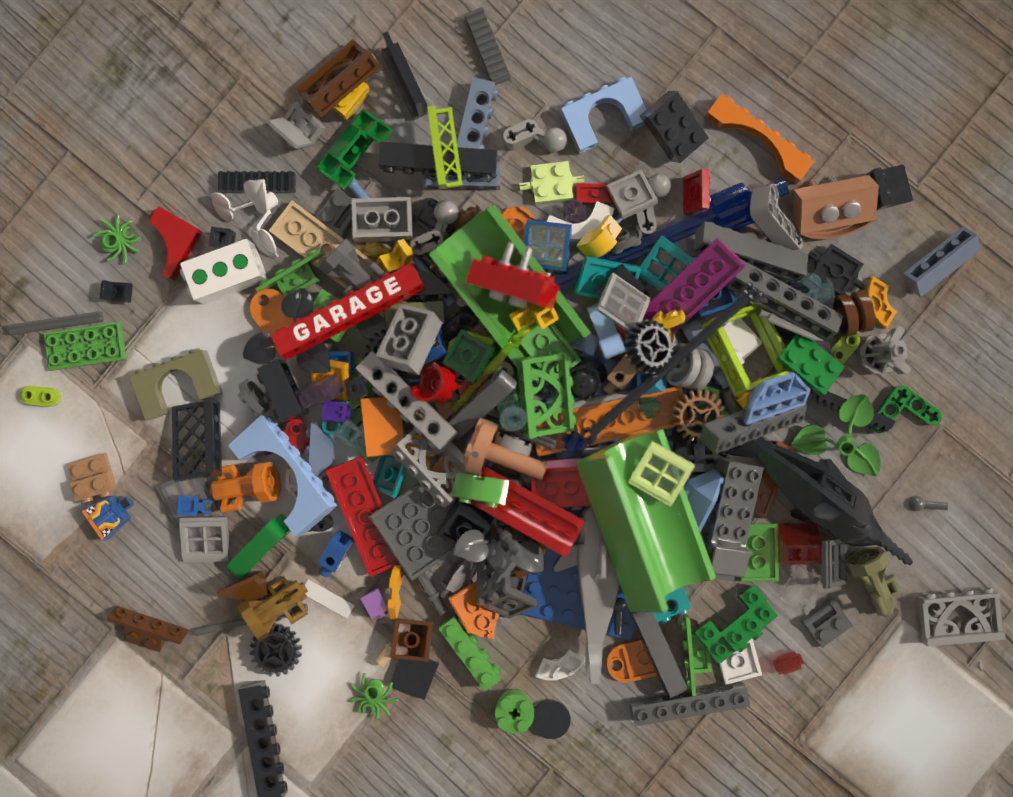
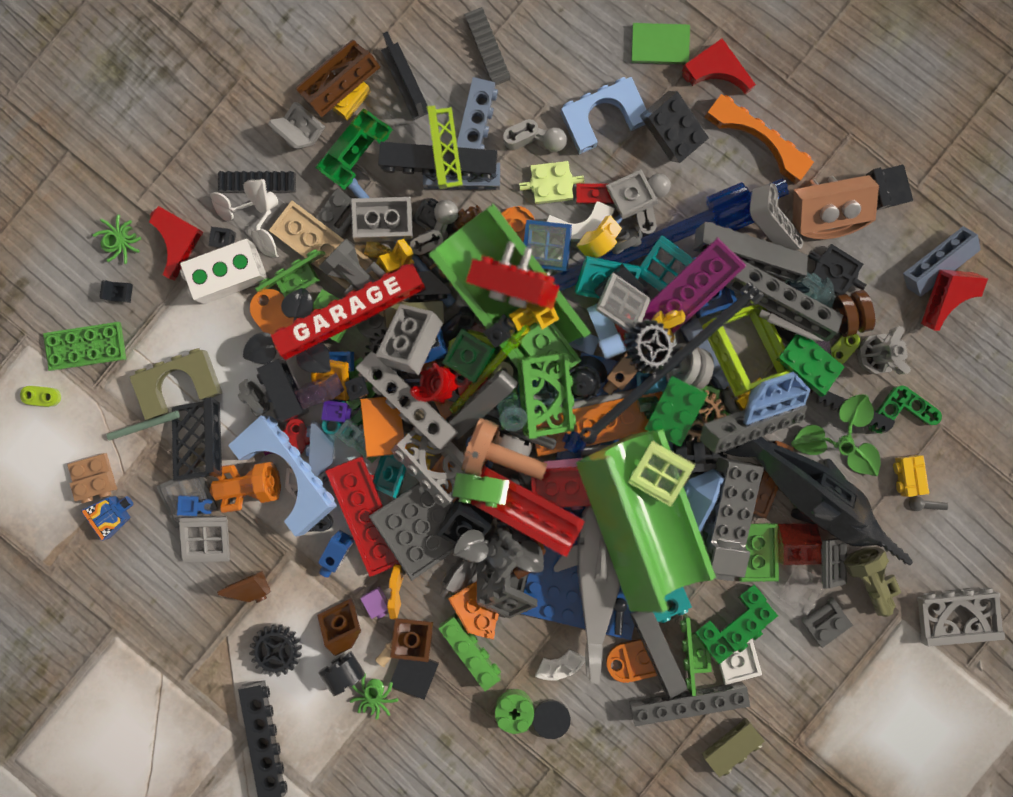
dark grey axle [7,311,104,335] -> none
reddish brown bracket [107,606,188,652] -> none
dark grey bar [194,603,308,636] -> none
green beam [226,513,291,581] -> none
pearl gold piece [237,577,308,642] -> none
white sticker [305,579,355,618] -> none
dark grey pin [415,572,449,617] -> none
gear [563,200,586,224] -> none
red plate [683,169,711,215] -> none
white bracket [724,319,762,365] -> none
clear red brick [773,651,804,675] -> none
light orange tile [866,276,896,329] -> none
none -> sand green bar [106,411,180,441]
none -> reddish brown slope [317,598,361,656]
none -> black brick [318,651,365,696]
none -> black bracket [484,314,516,347]
none -> bright green tile [631,23,690,64]
none -> green plate [645,376,708,447]
none -> red arch [682,38,756,95]
none -> olive brick [701,718,765,778]
none -> yellow brick [893,455,929,497]
none -> red arch [921,269,988,331]

